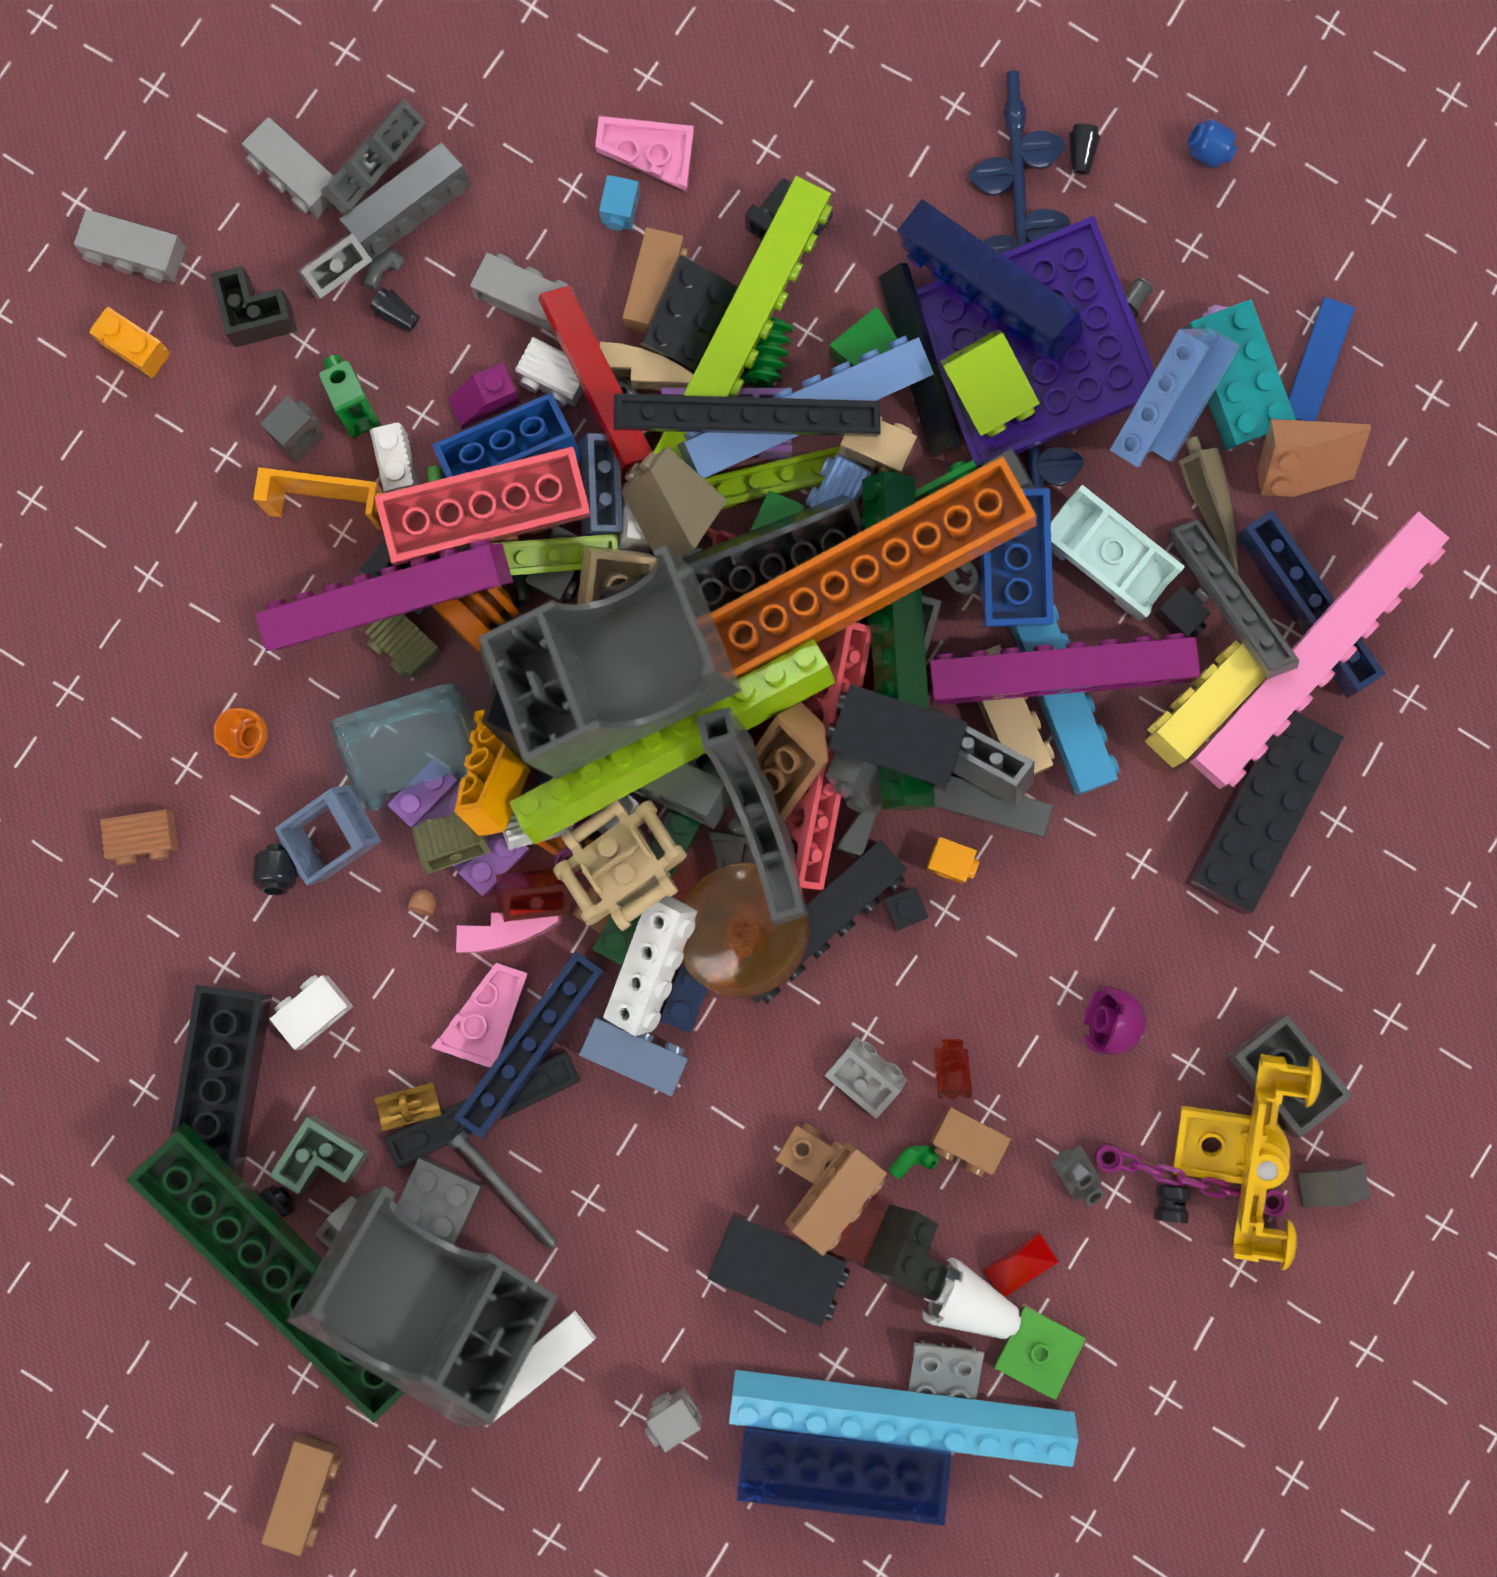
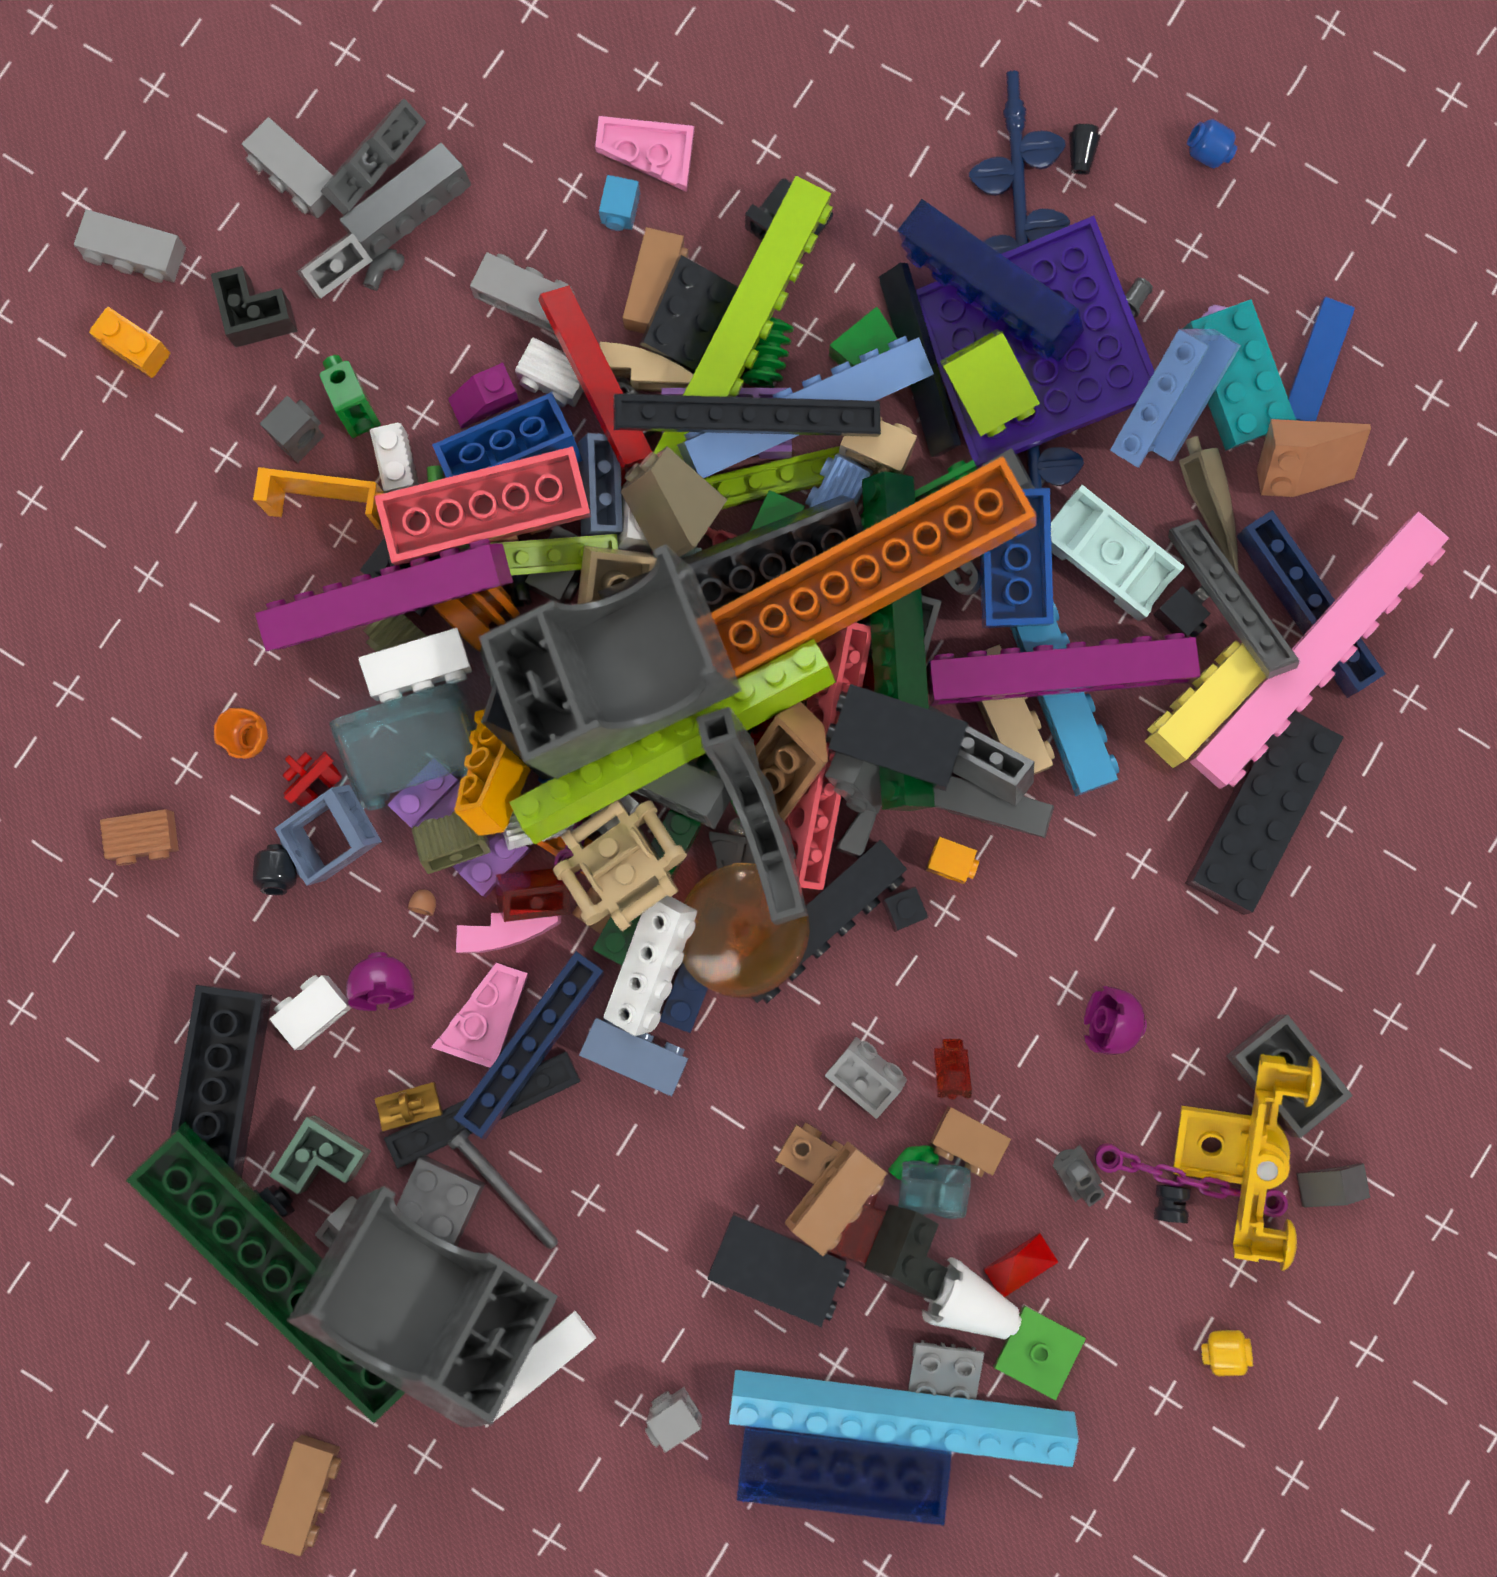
black cone [369,287,420,332] -> none
none -> red hips [282,751,342,808]
none -> magenta cylinder [346,952,415,1011]
none -> white brick [358,628,472,705]
none -> clear light blue brick [898,1161,971,1219]
none -> yellow head [1202,1330,1253,1376]

